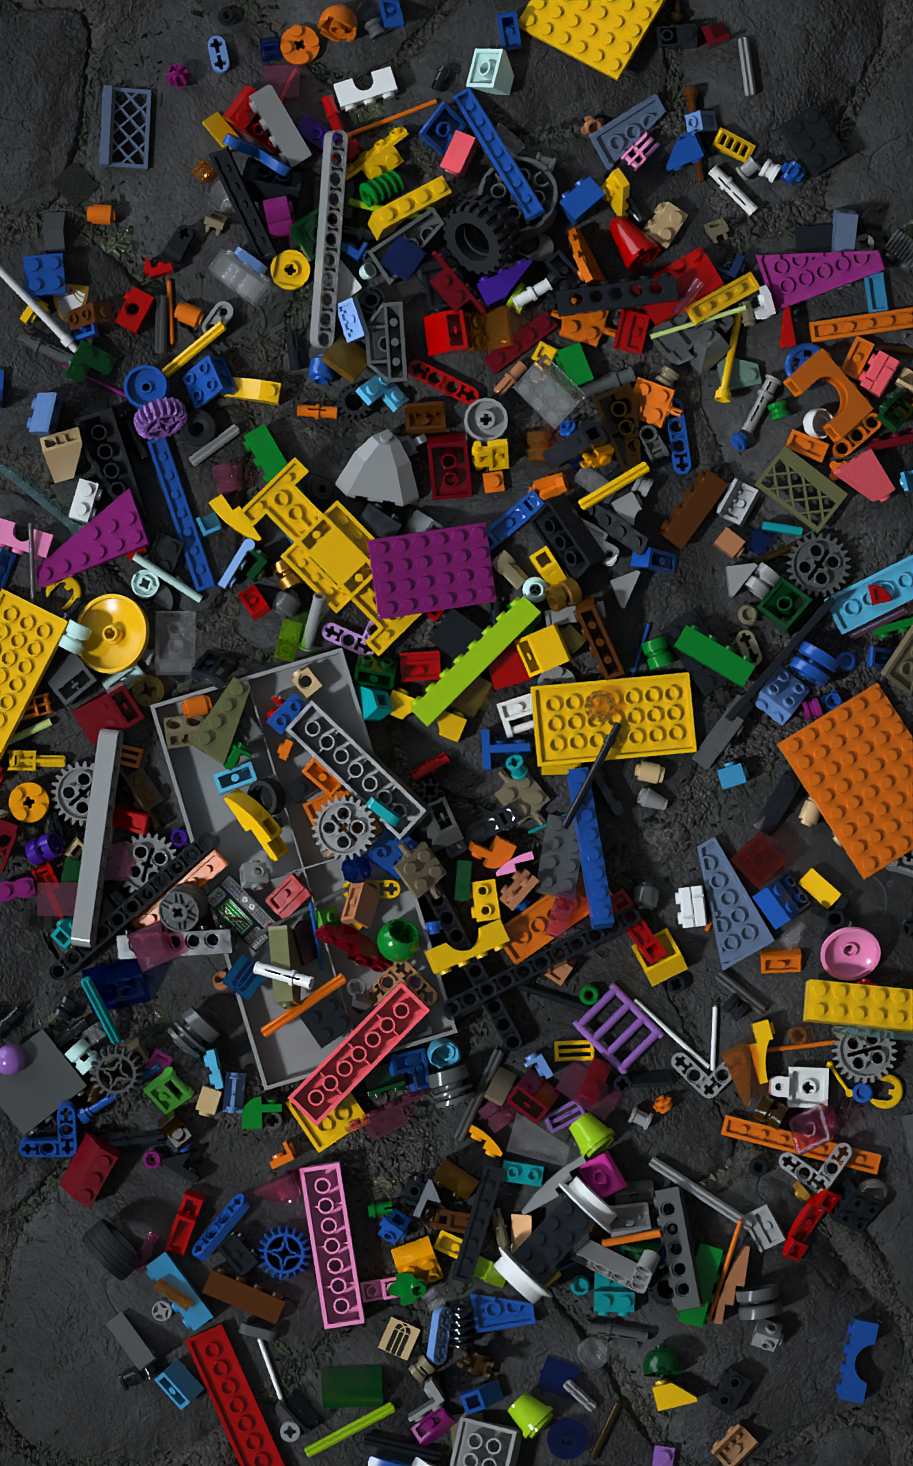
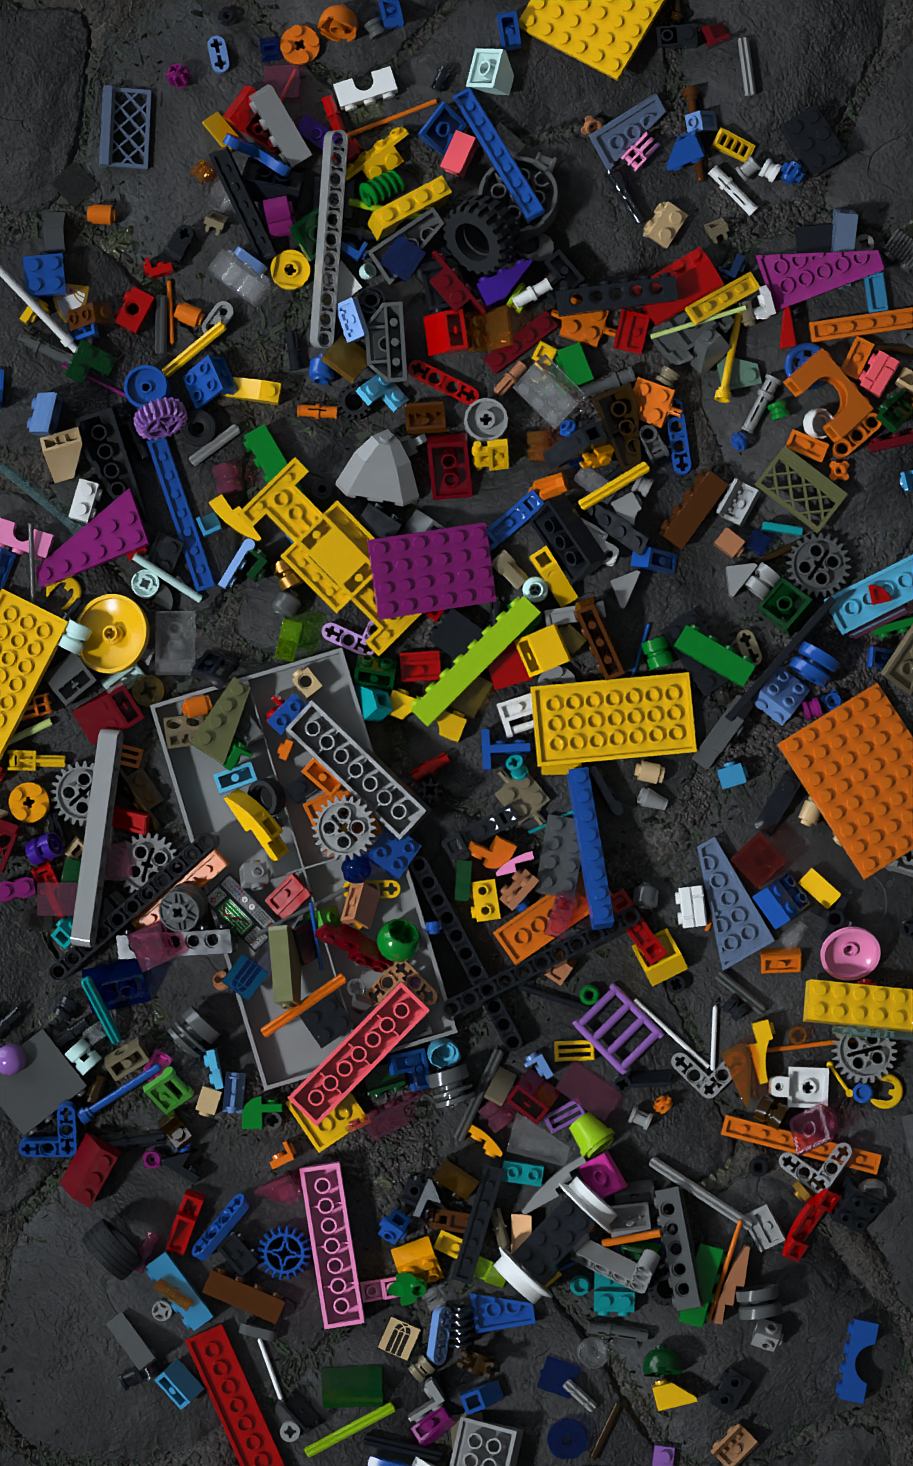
dark grey gear [89,1045,144,1099] -> none
dark purple plate [170,828,189,848] -> none
red slope [238,584,271,621] -> none
white pin [253,961,314,989] -> none
light grey pin [298,593,326,652] -> none
teal beam [366,796,402,827] -> none
green pin [367,1201,393,1218] -> none
dark tan plate [393,841,447,899] -> none
dark grey slope [416,796,464,853] -> none
yellow arch [424,919,510,975] -> none
orange plate [483,471,505,494] -> none
lime piece [507,1392,554,1439] -> none
pearl gold wheel [544,578,582,612] -> none
blue piece [559,176,605,226] -> none
black bar [561,722,622,830] -> none
orange plate [568,227,606,284] -> none
dark red brick [575,1057,612,1106] -> none
clear yellow gear [584,690,617,722] -> none
yellow wing [601,168,630,218] -> none
red cone [609,216,660,272] -> none
clear pink pin [671,277,705,317] -> none
dark tan plate [738,605,758,625] -> none
coral slope [833,449,895,502] -> none
blue plate [836,652,856,672] -> none

